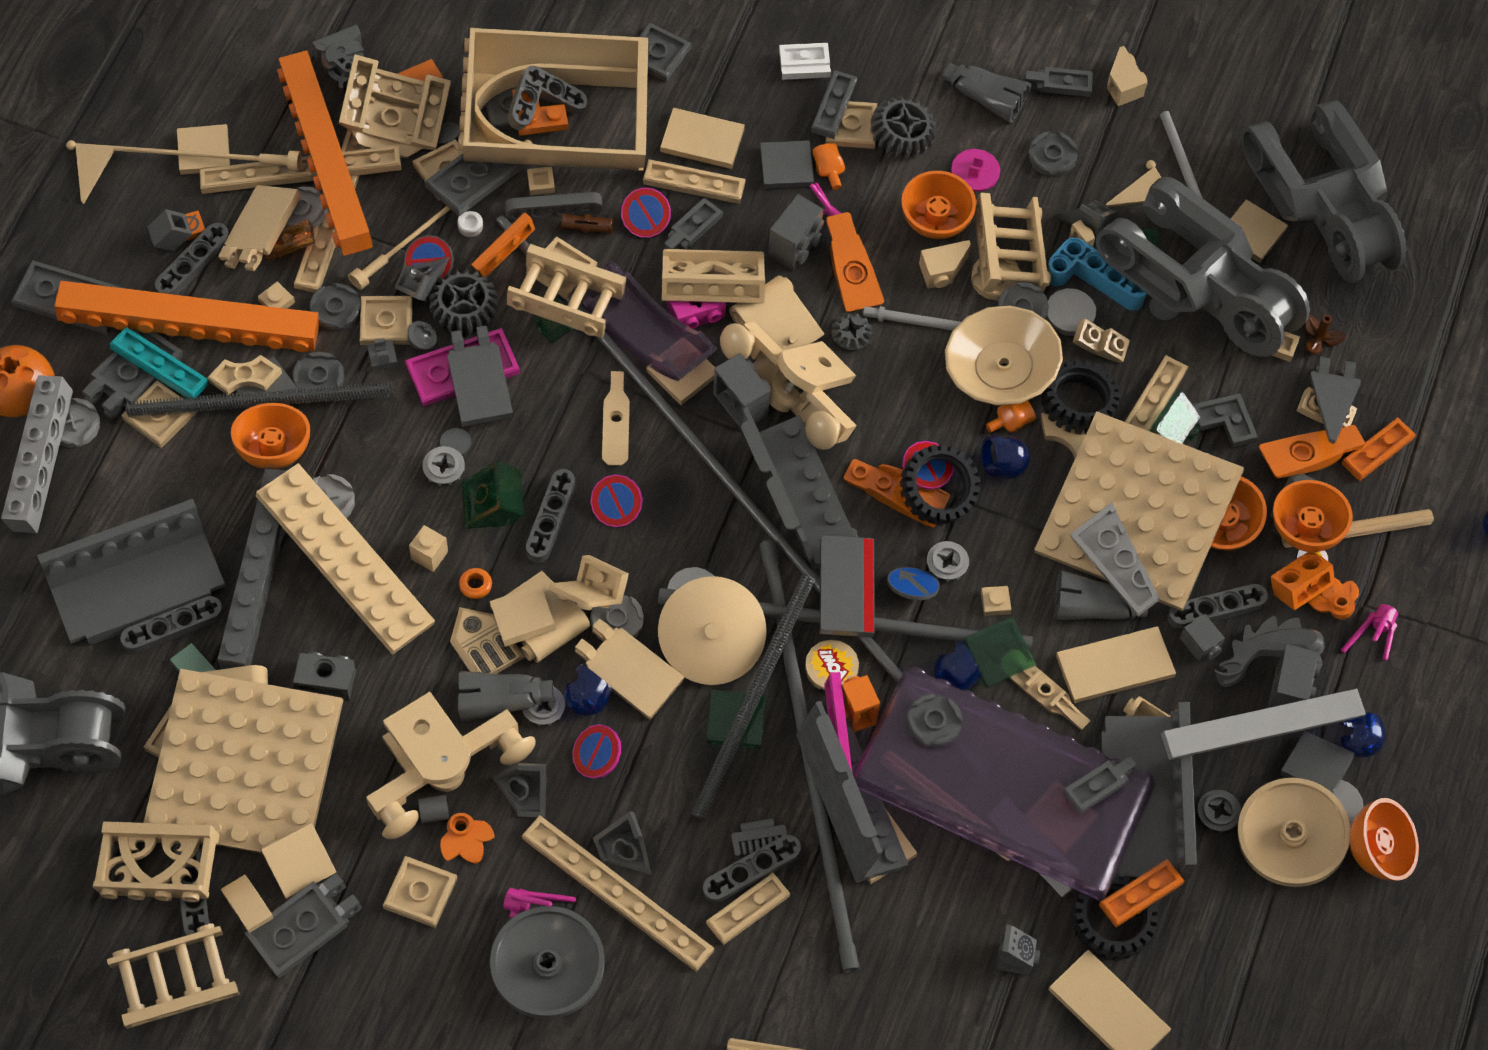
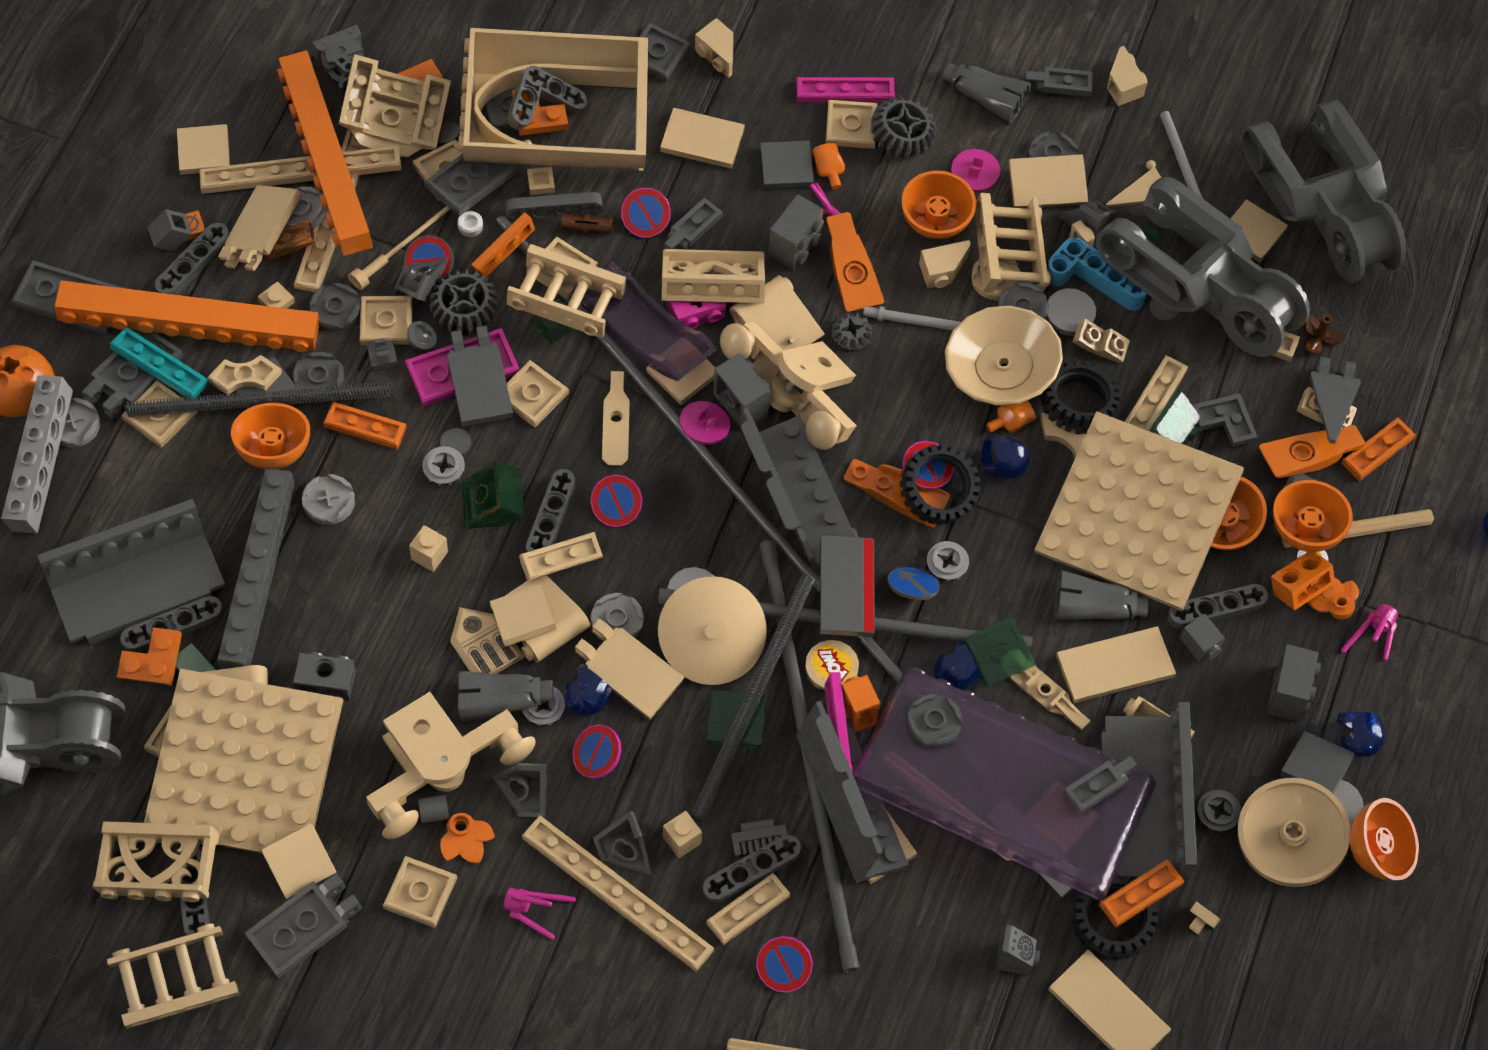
tan piece [66,140,302,204] -> none
tan slope [221,875,273,933] -> none
tan plate [256,463,435,655] -> none
orange piece [459,568,492,599] -> none
dark grey dish [490,906,605,1019] -> none
tan bracket [550,555,629,610] -> none
tan tile [643,159,745,204] -> none
white plate [779,43,831,80] -> none
dark grey tile [811,70,857,139] -> none
tan plate [981,586,1011,616] -> none
light grey wing [1070,502,1159,616] -> none
light grey tile [1161,689,1366,760] -> none
dark grey animal [1214,616,1325,687] -> none
none -> orange plate [117,627,182,686]
none -> orange tile [323,402,407,450]
none -> tan tile [507,360,569,428]
none -> tan tile [519,532,603,581]
none -> tan brick [663,811,702,859]
none -> dark pink piece [679,401,731,445]
none -> tan slope [695,18,733,78]
none -> piece [756,936,813,993]
none -> dark pink tile [796,77,895,103]
none -> tan tile [1008,154,1088,209]
none -> tan tile [1189,901,1220,935]

